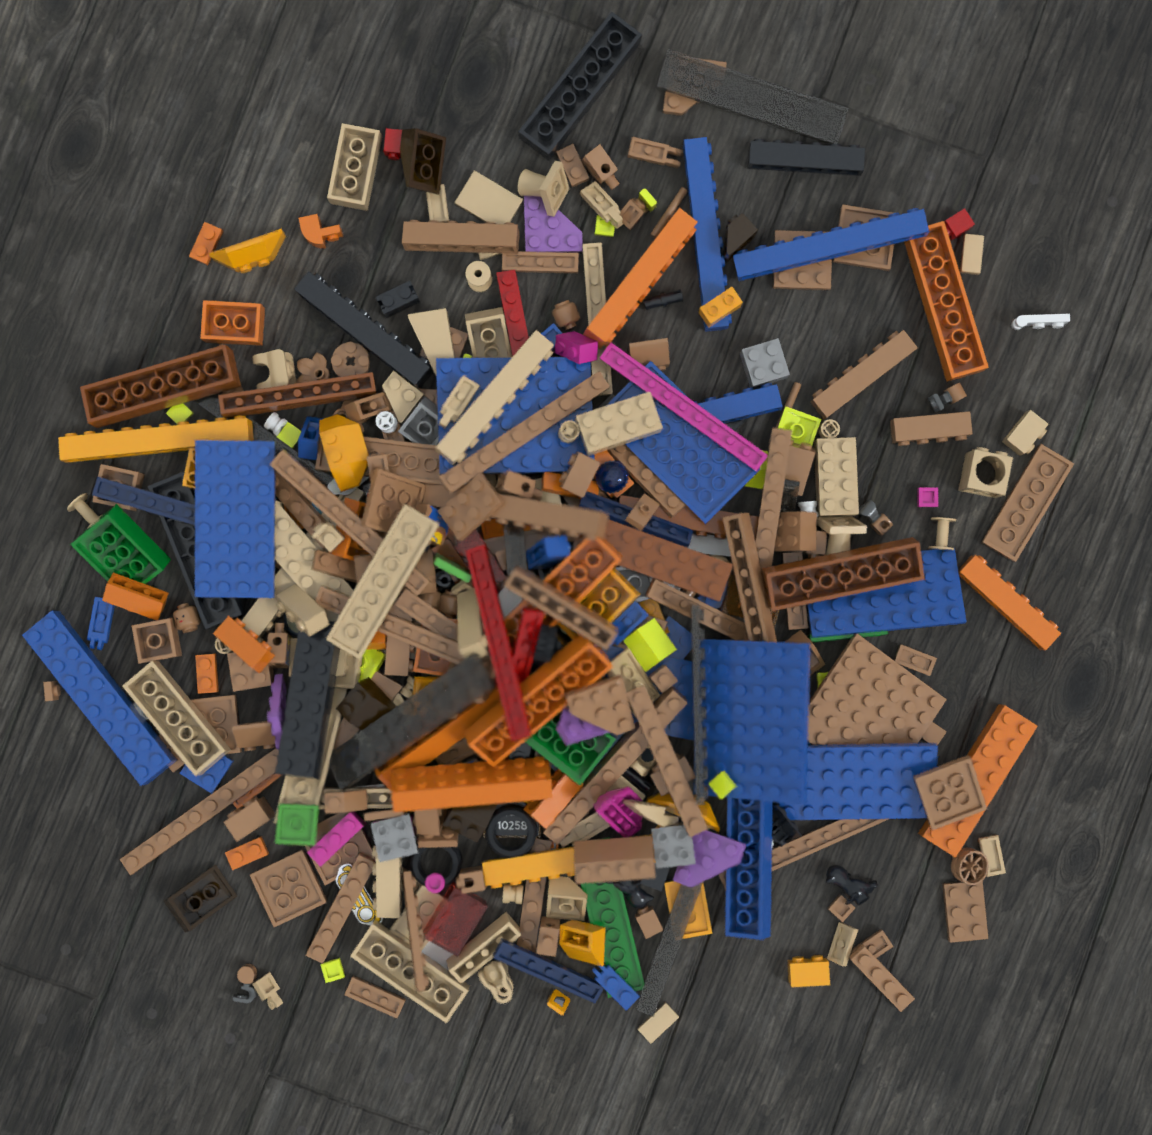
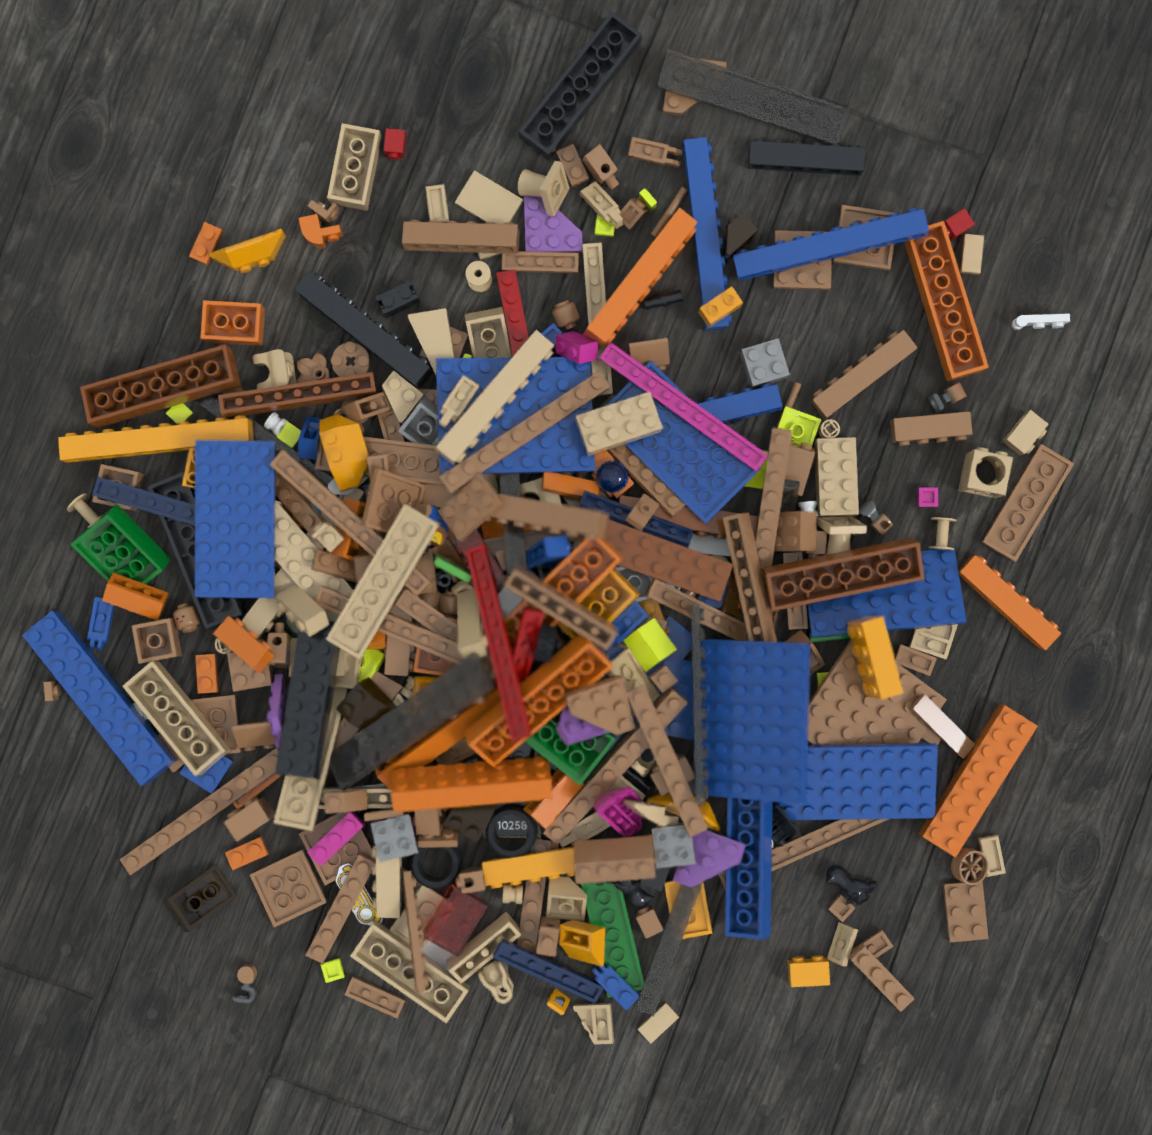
tan plate [252,972,283,1010] -> none
bright green tile [275,804,319,846] -> none
white wheel [376,411,398,433] -> none
dark brown slope [400,128,446,195] -> none
dark pink tile [425,873,445,893] -> none
medium nougat torso [495,470,543,501] -> none
tan wheel [558,420,580,443] -> none
medium nougat brick [559,451,600,498] -> none
neon yellow tile [709,771,736,799] -> none
medium nougat plate [913,755,987,830] -> none
none -> medium nougat bracket [307,200,339,224]
none -> tan wing [573,1003,614,1044]
none -> light orange brick [847,615,903,699]
none -> tan wing [909,624,958,660]
none -> tile [910,694,975,759]

